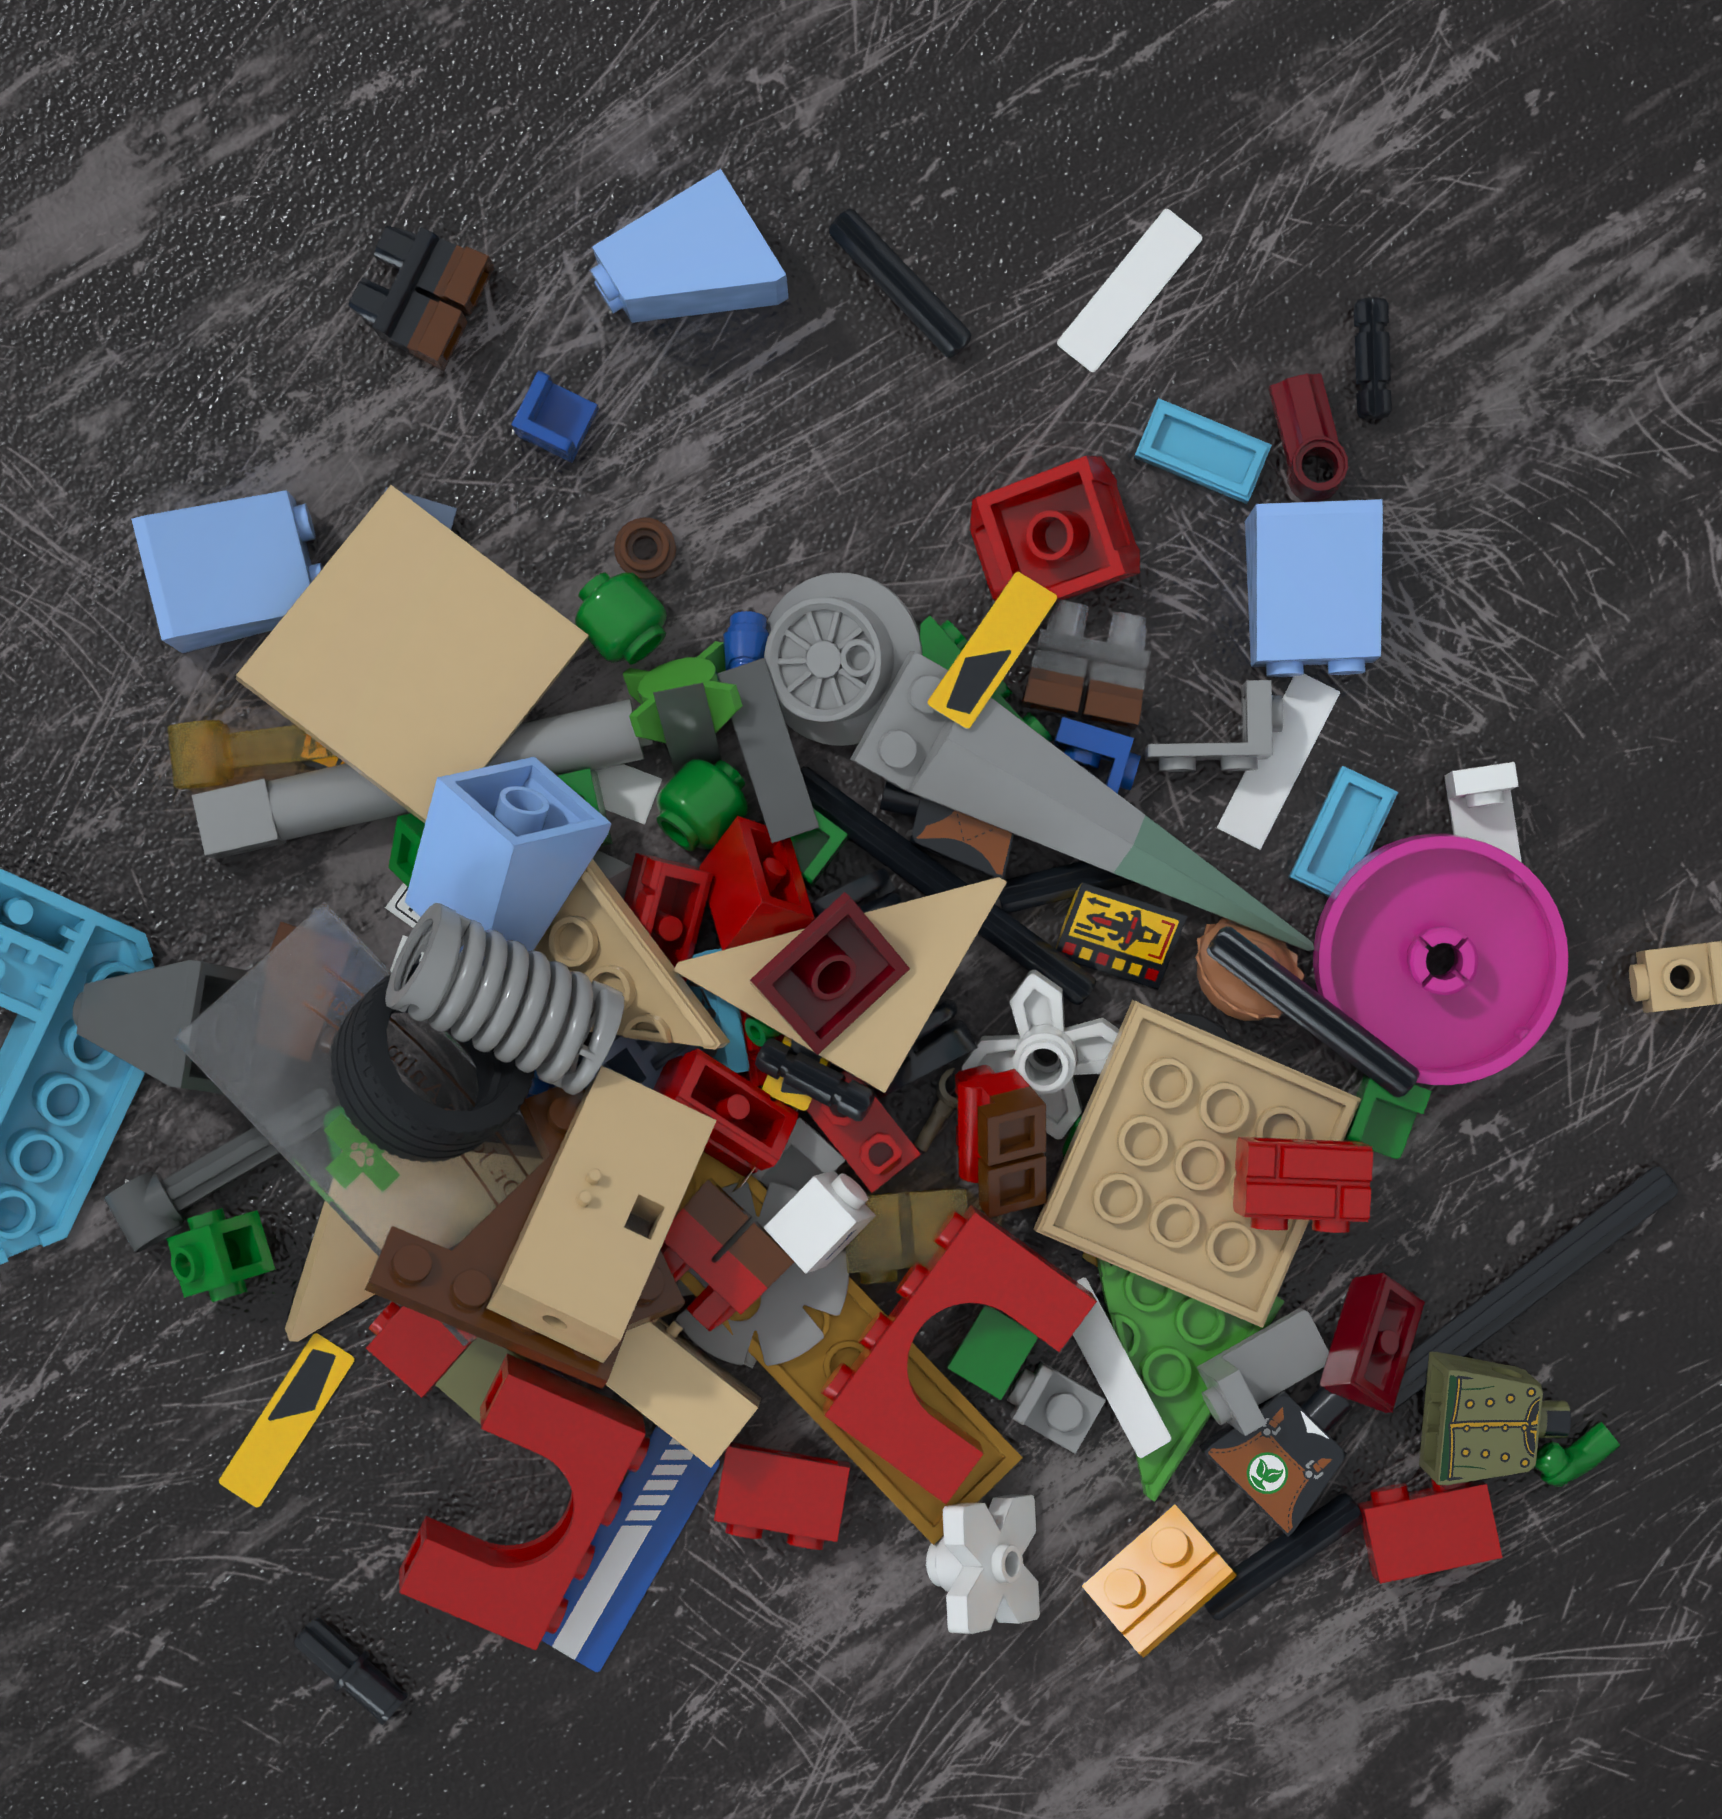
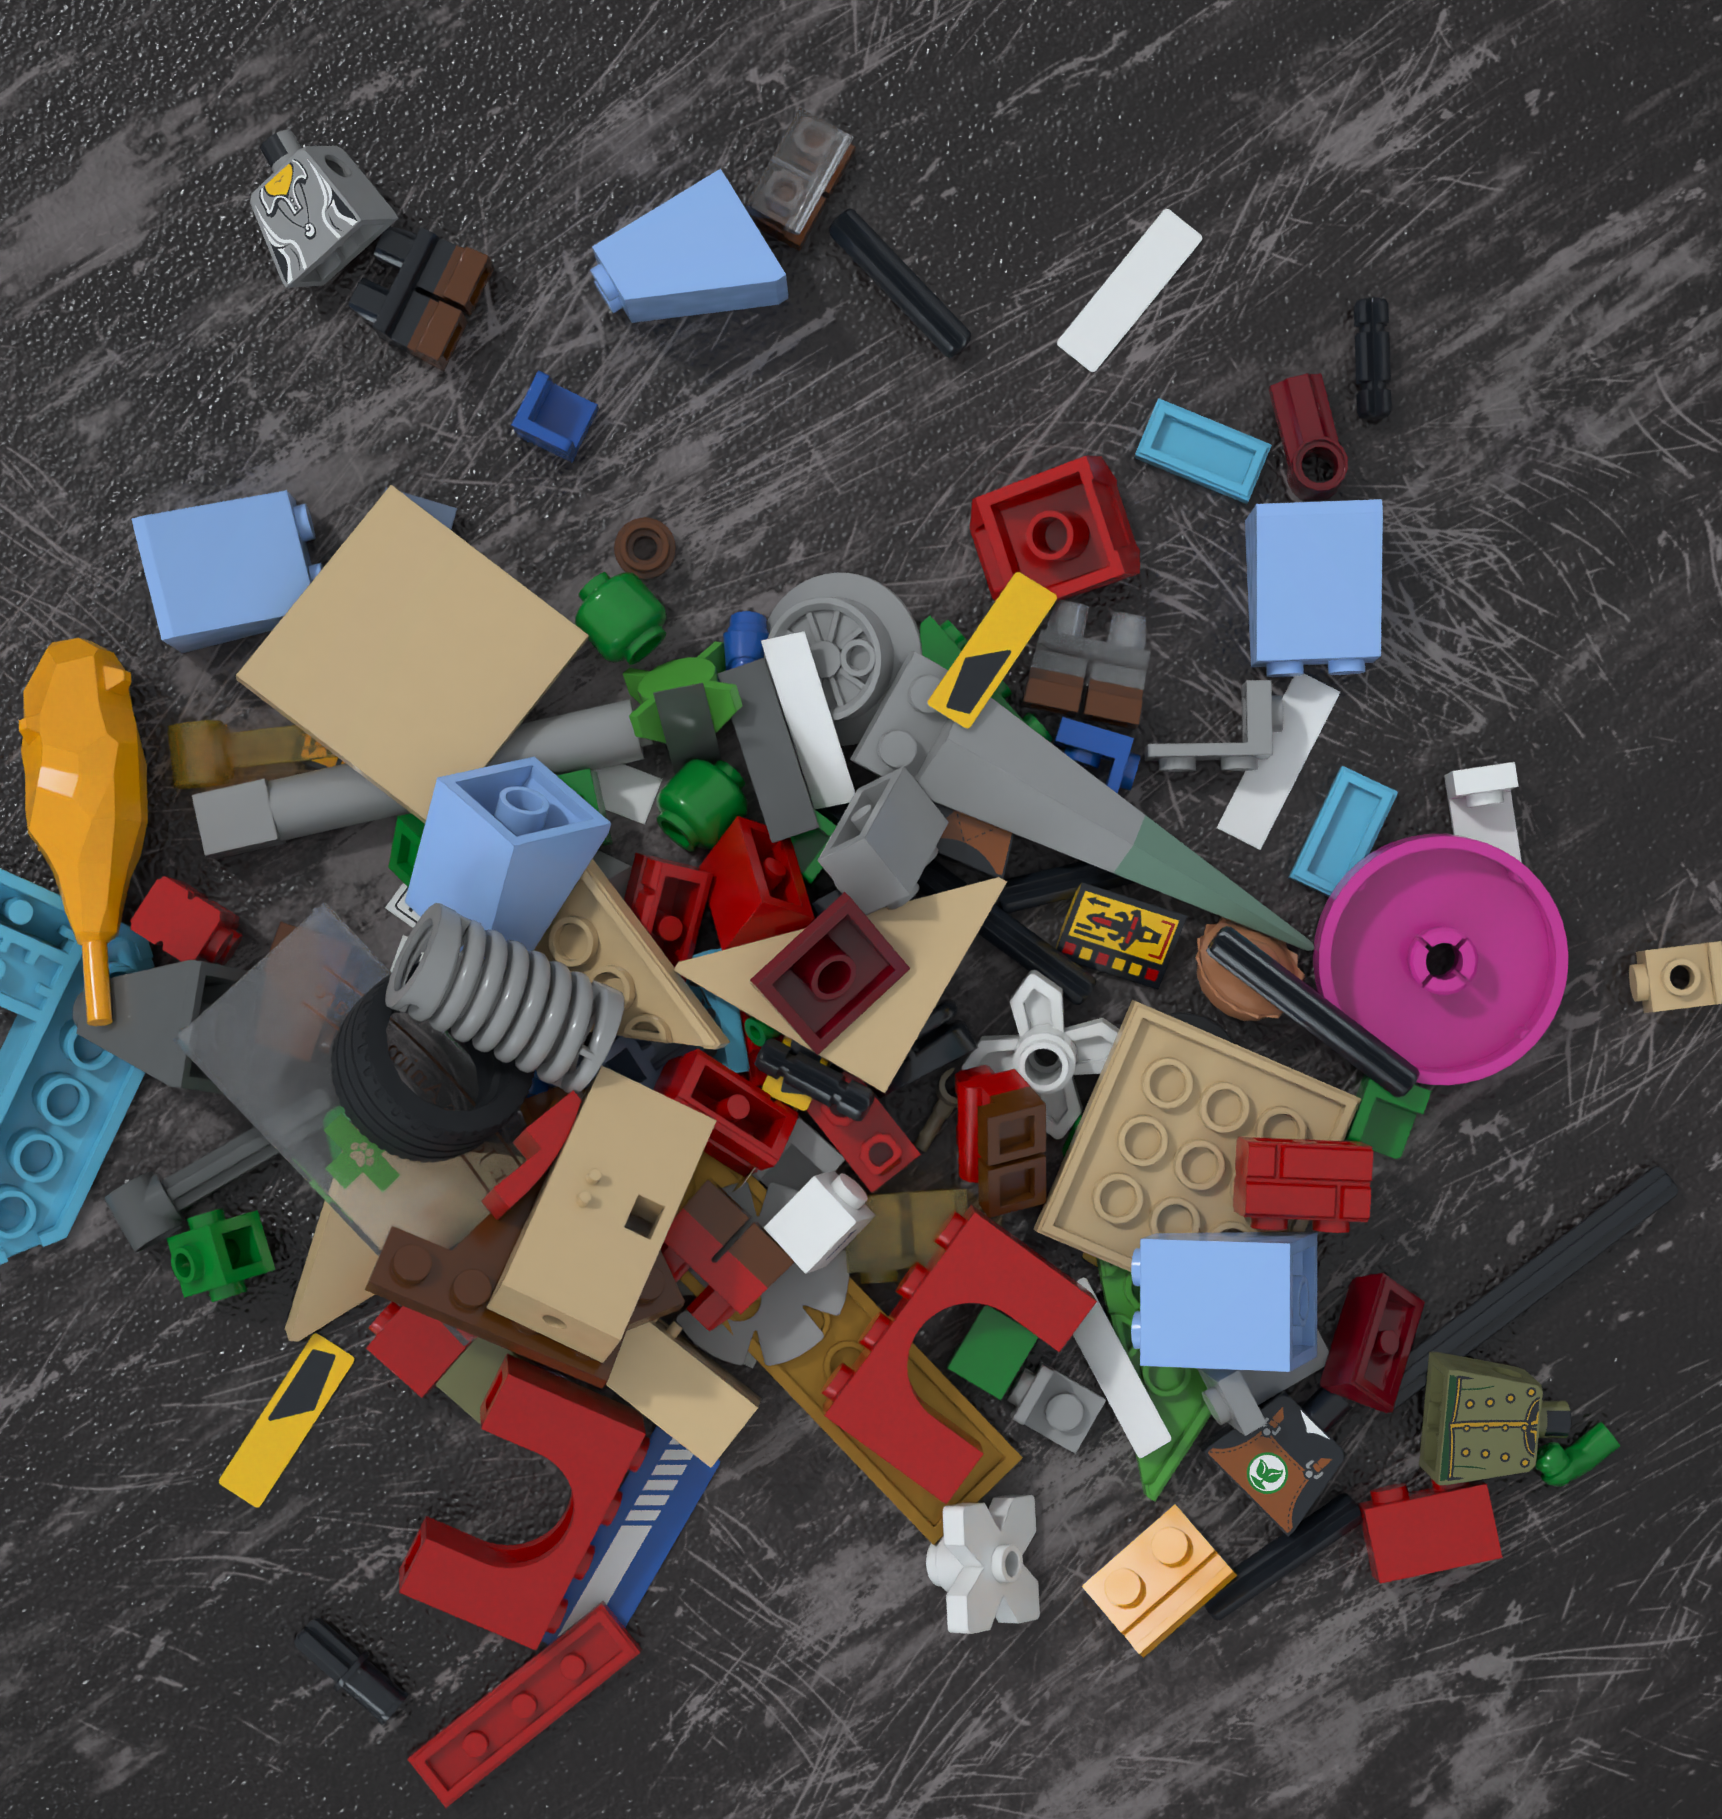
red brick [714,1442,850,1550] -> none
none -> light orange piece [19,638,148,1026]
none -> red brick [130,876,243,966]
none -> light grey torso [250,130,398,288]
none -> red tile [407,1601,642,1808]
none -> red slope [481,1090,581,1220]
none -> clear hips [746,108,856,252]
none -> white sticker [761,631,855,809]
none -> light grey brick [817,766,949,915]
none -> light blue slope [1131,1232,1317,1372]

